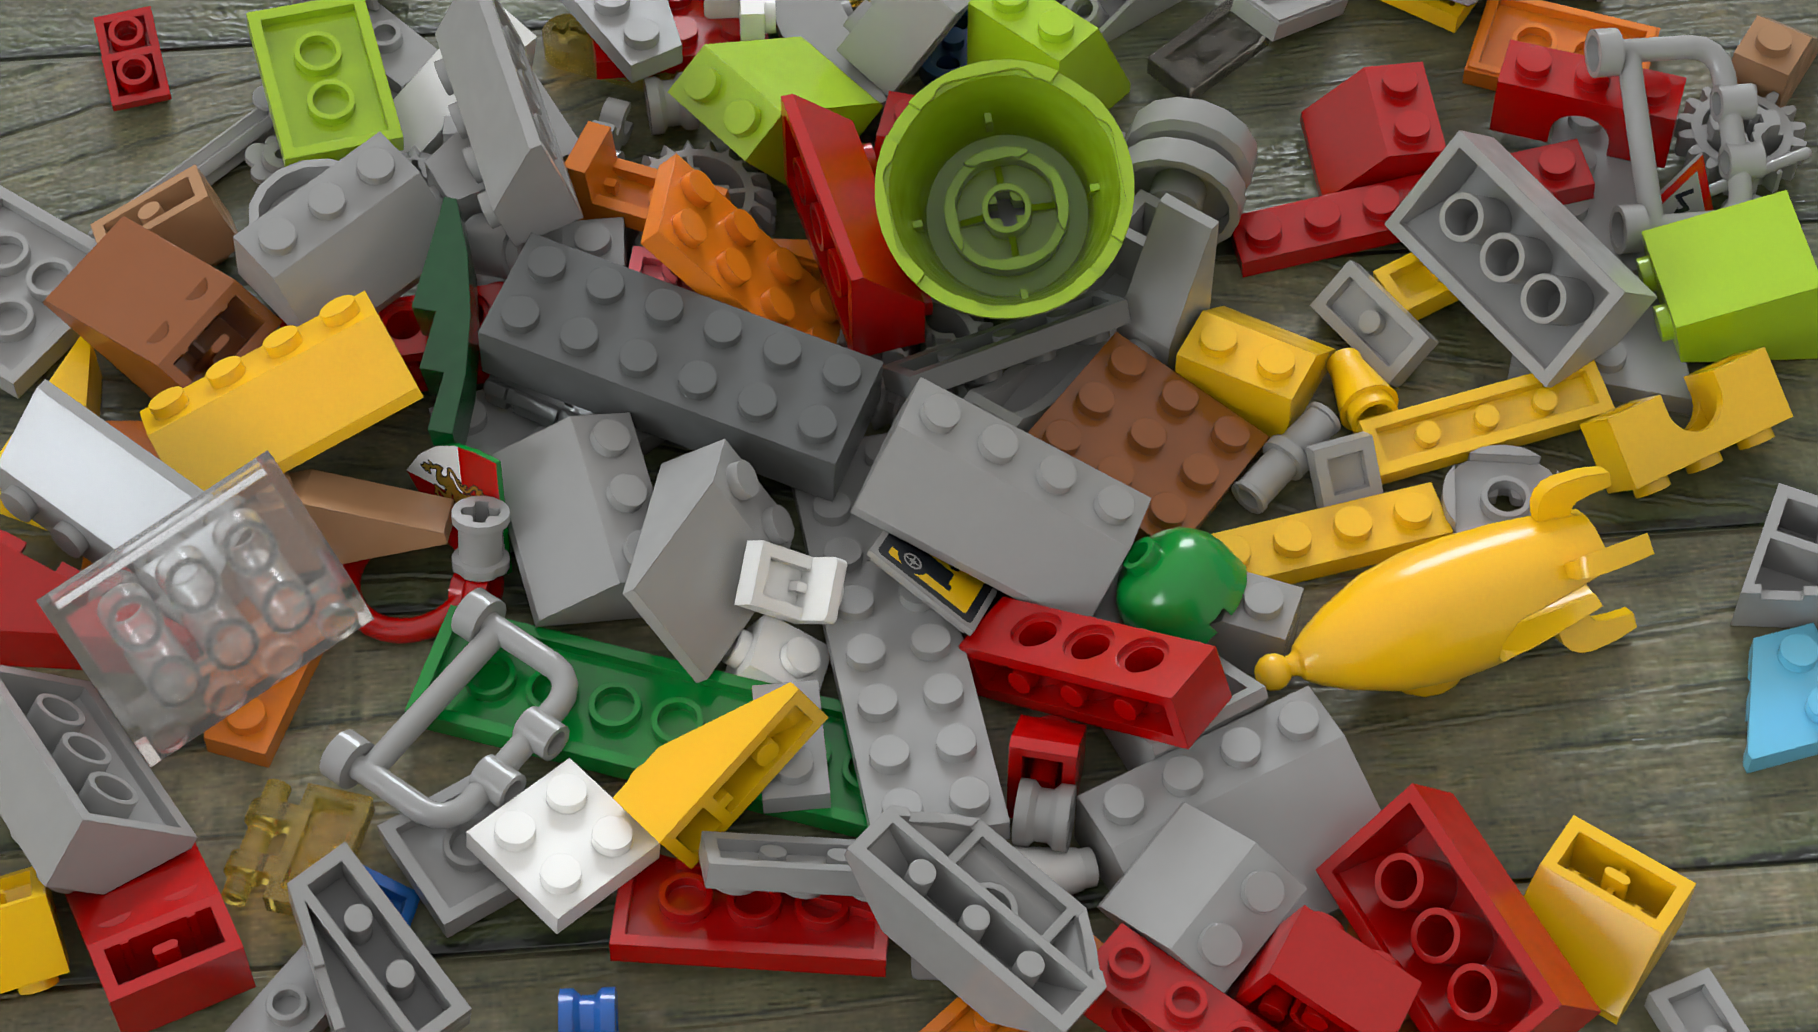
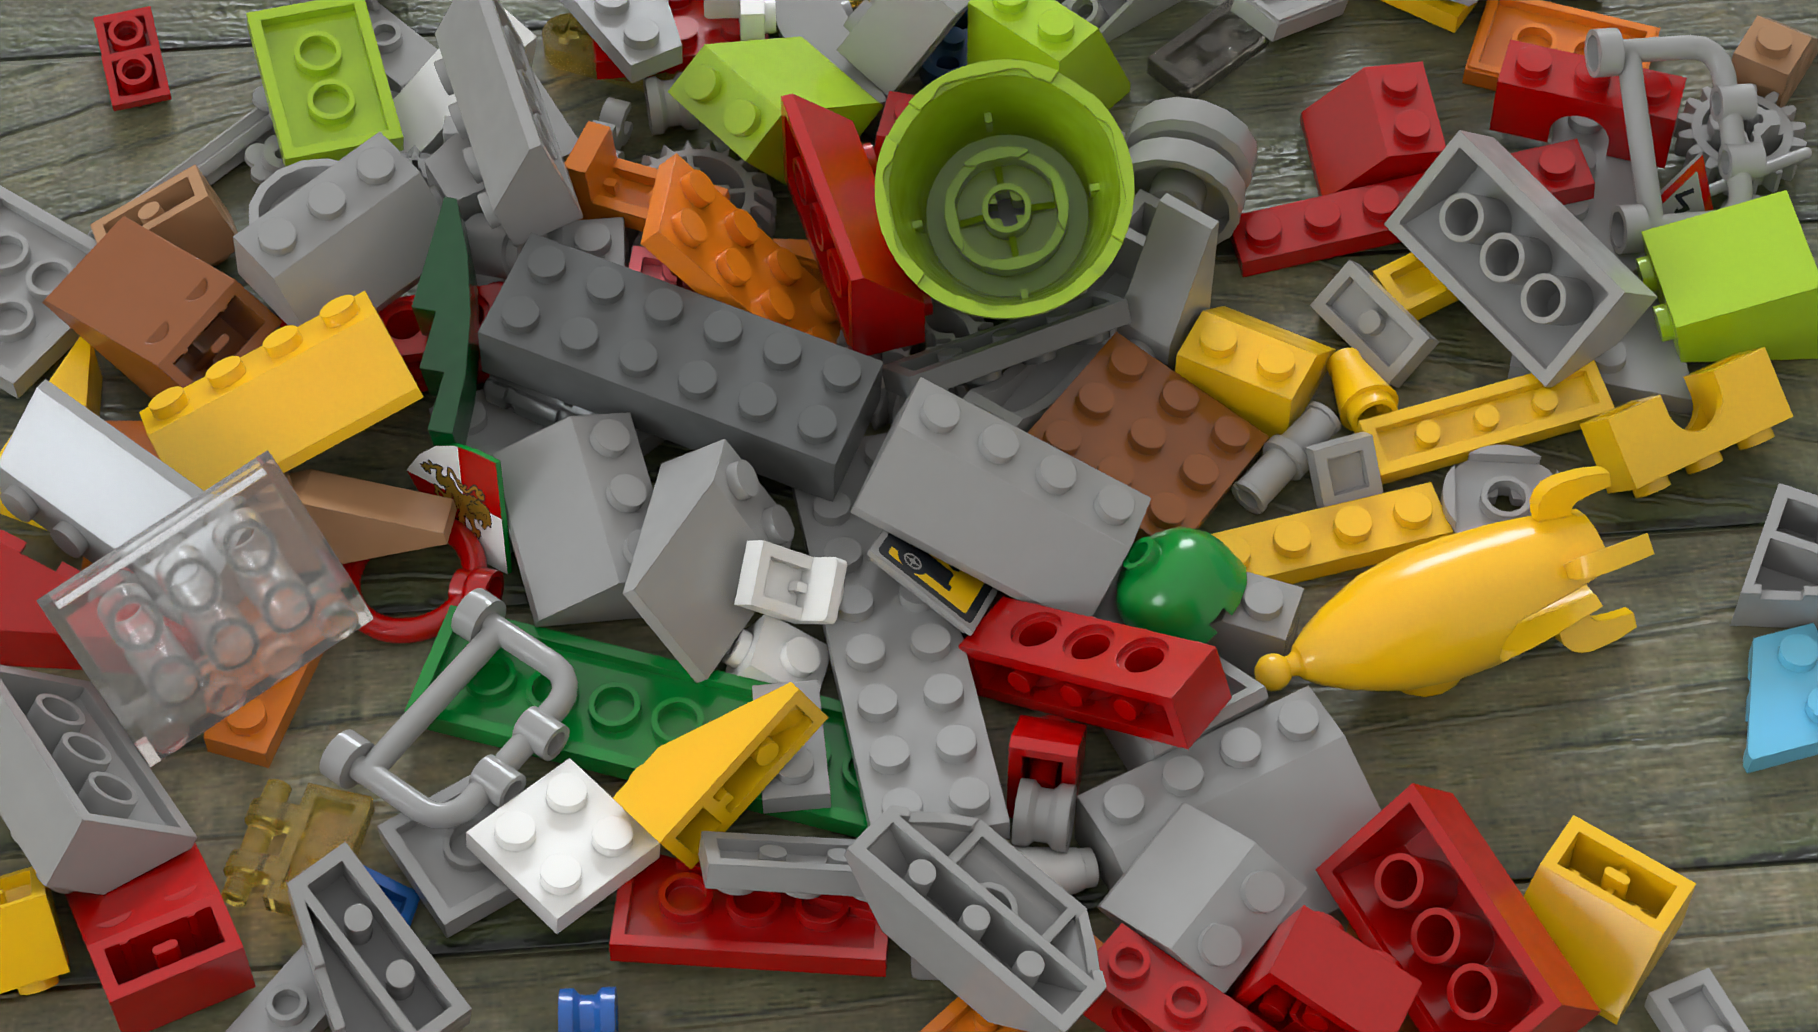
light grey bush [451,496,510,582] -> none

